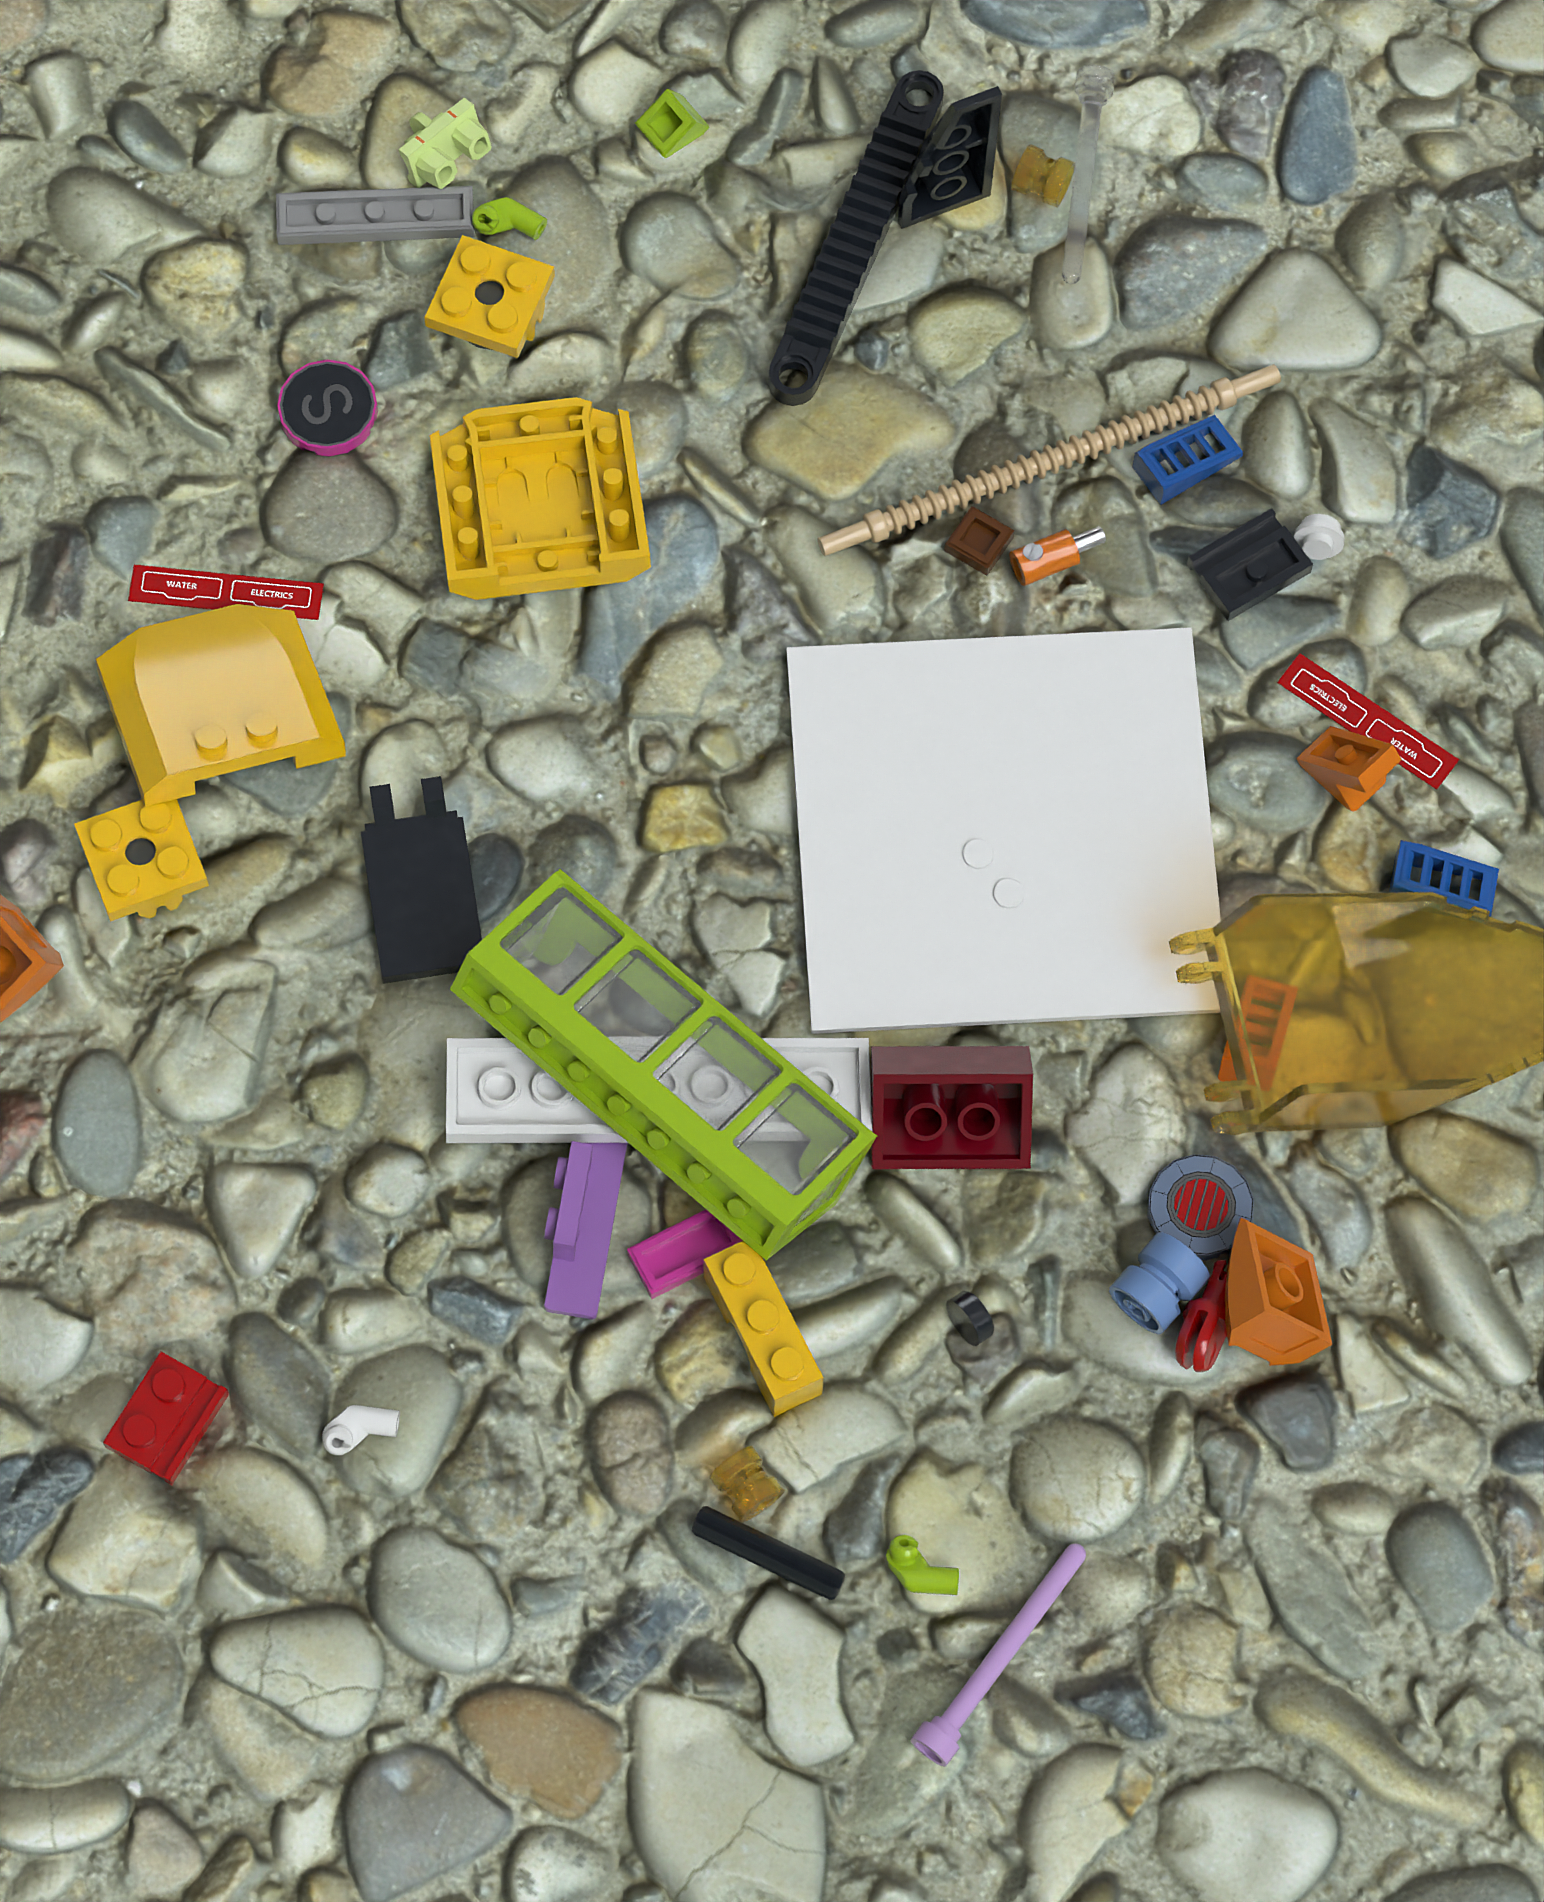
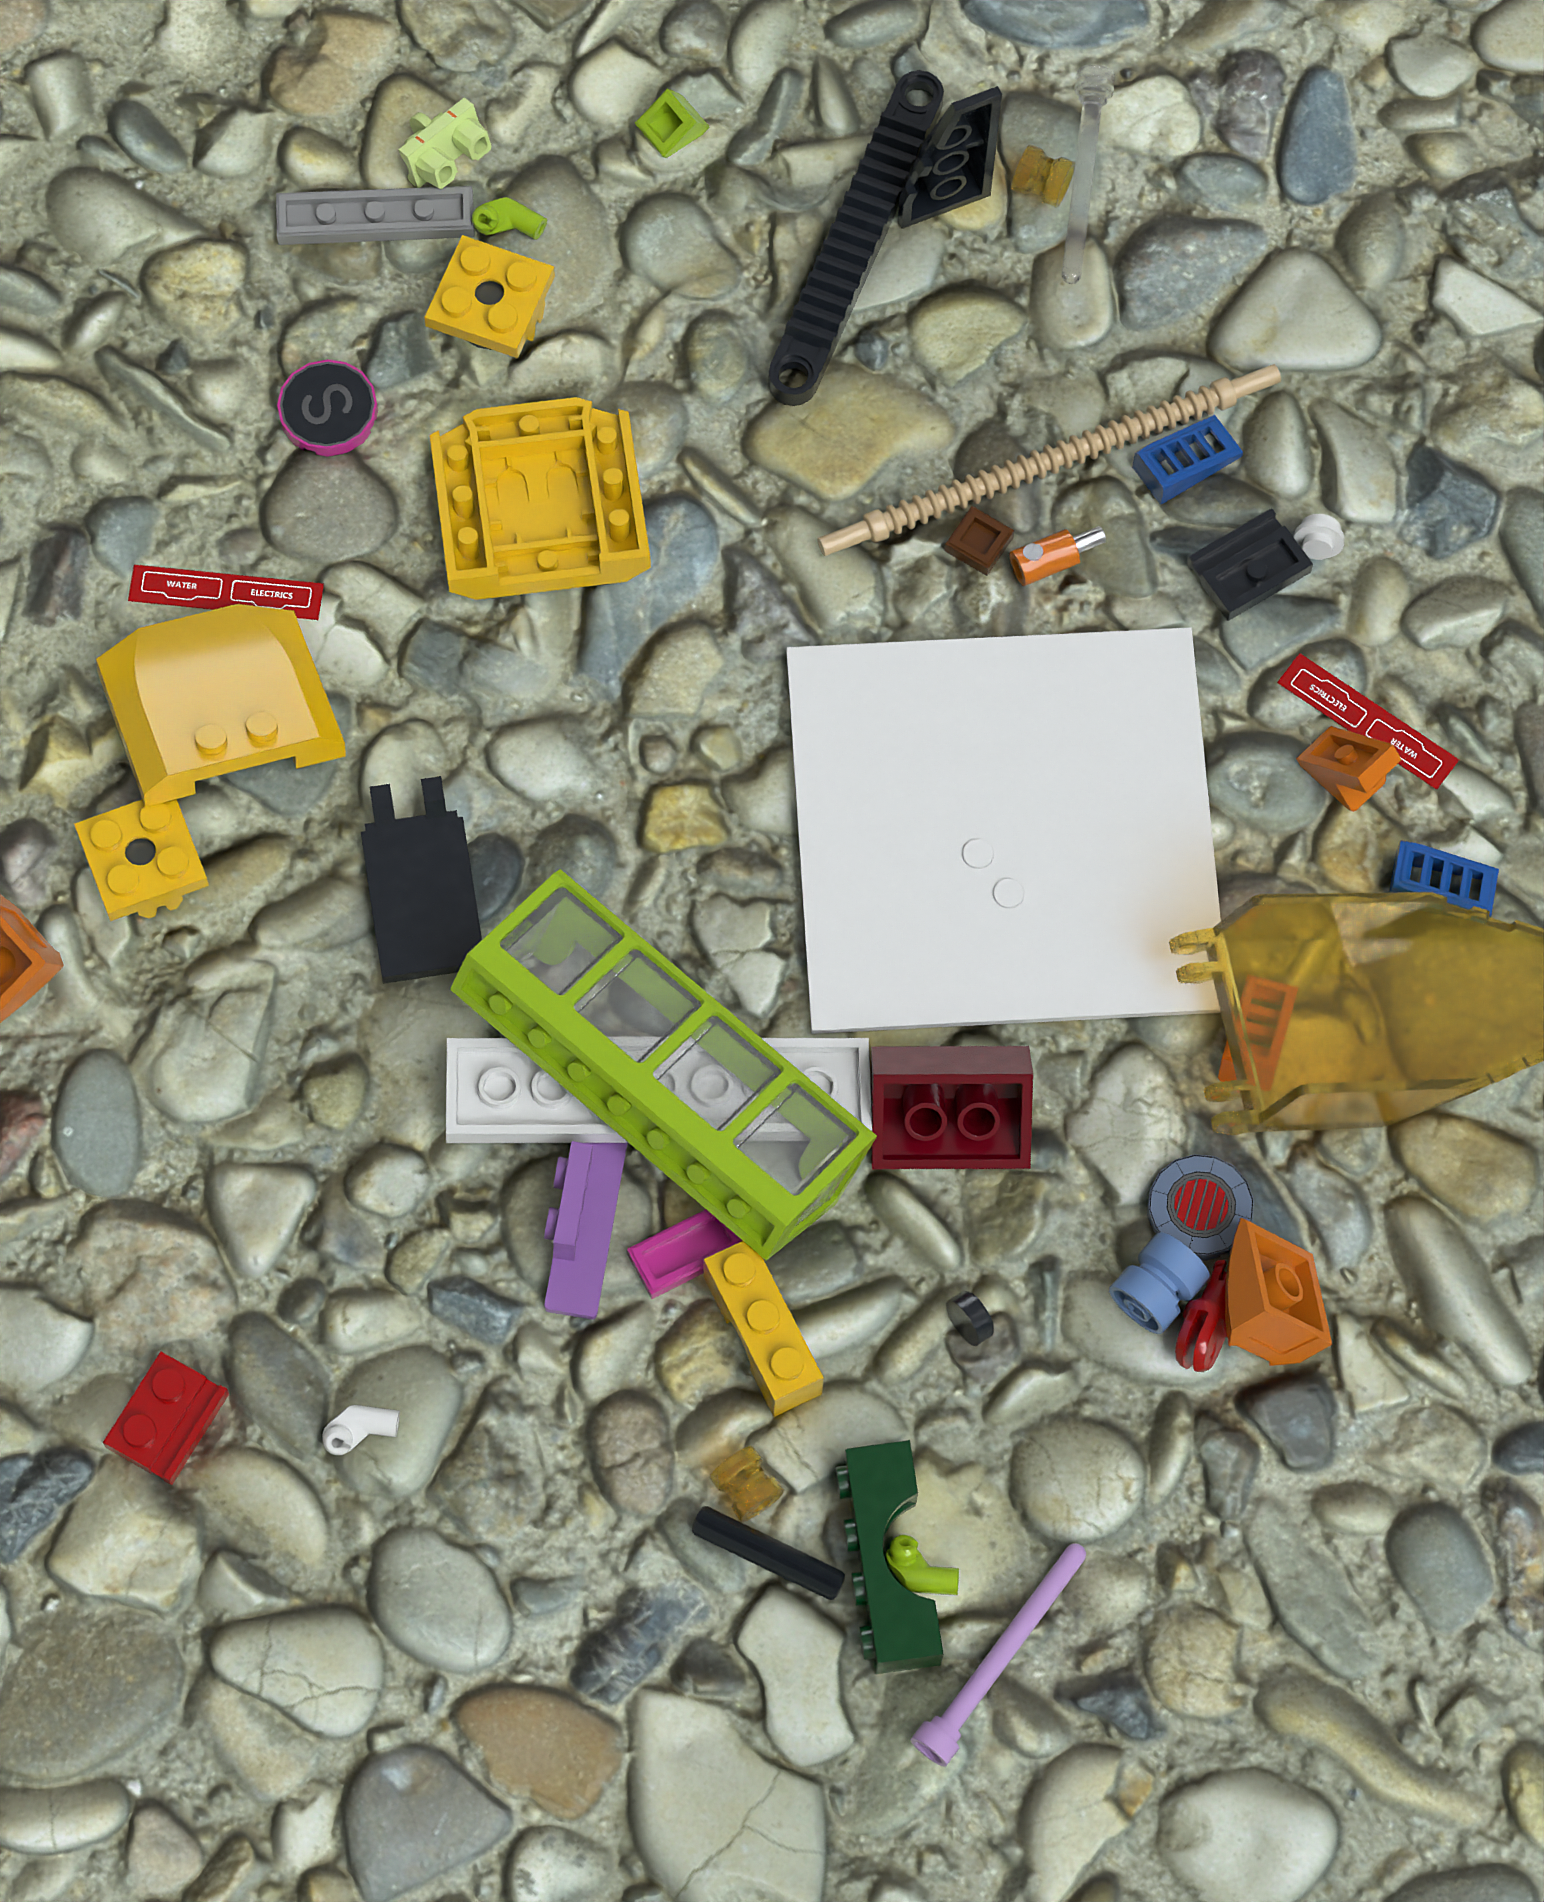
none -> dark green arch [835,1440,944,1674]

